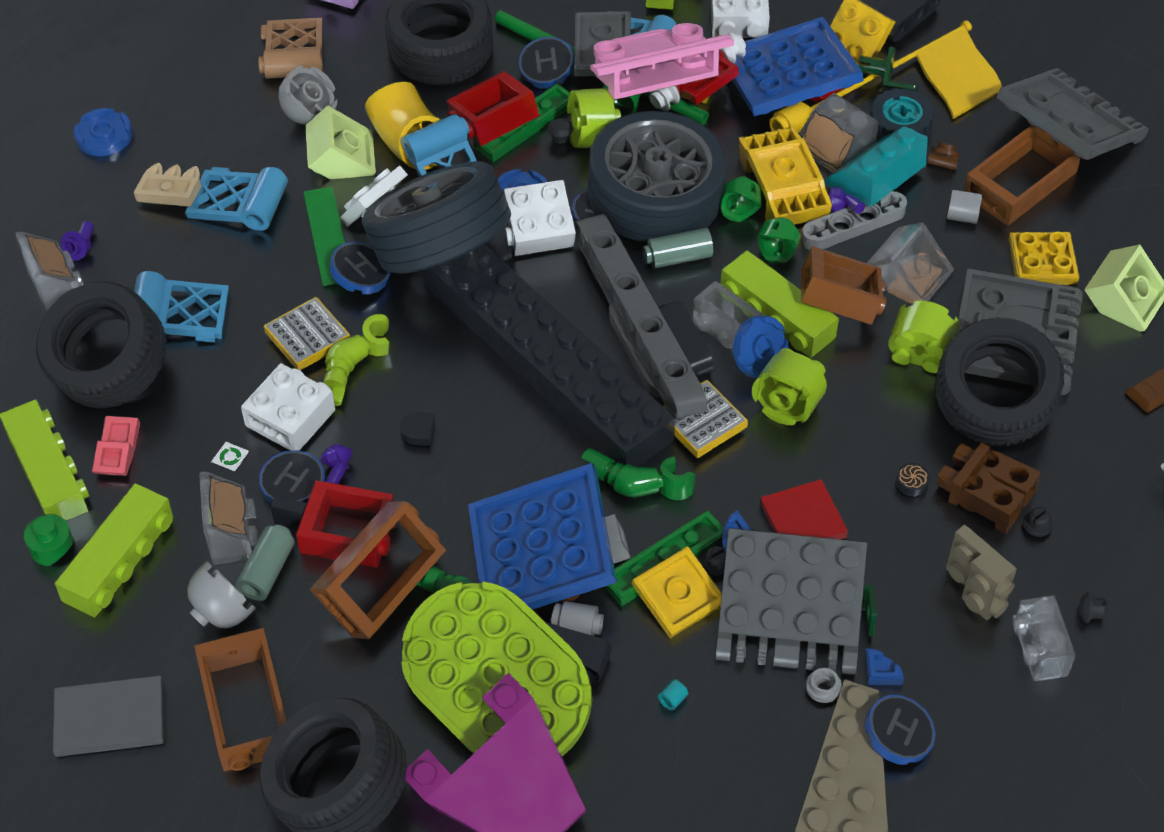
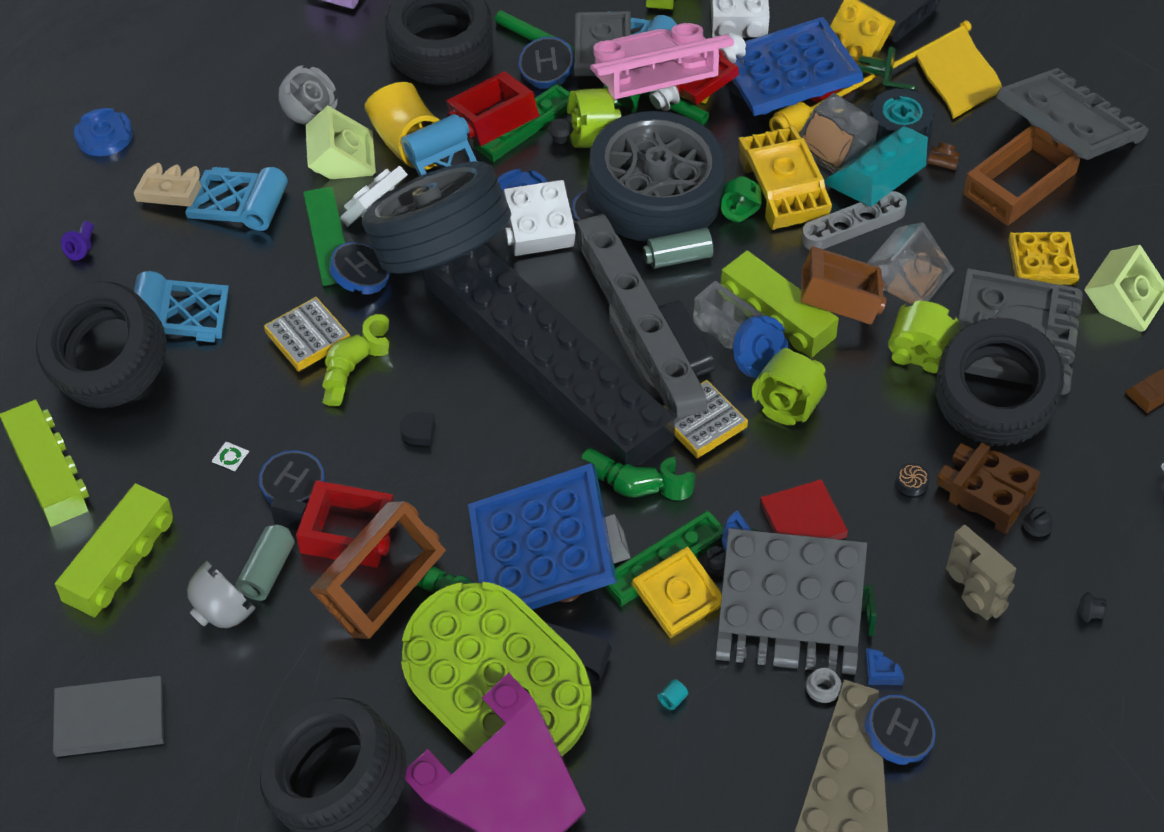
clear slope [15,231,84,311] -> none
green piece [24,514,74,566] -> none
coral slope [92,416,140,476] -> none
dark orange window [194,628,286,771] -> none
slope [199,471,258,565] -> none
white brick [241,363,335,451] -> none
medium nougat piece [259,18,323,79] -> none
dark purple plate [320,444,353,484] -> none
light grey brick [551,601,604,636] -> none
green piece [757,217,800,264] -> none
dark purple plate [828,186,865,214] -> none
light grey brick [947,190,982,224] -> none
clear brick [1013,595,1076,681] -> none

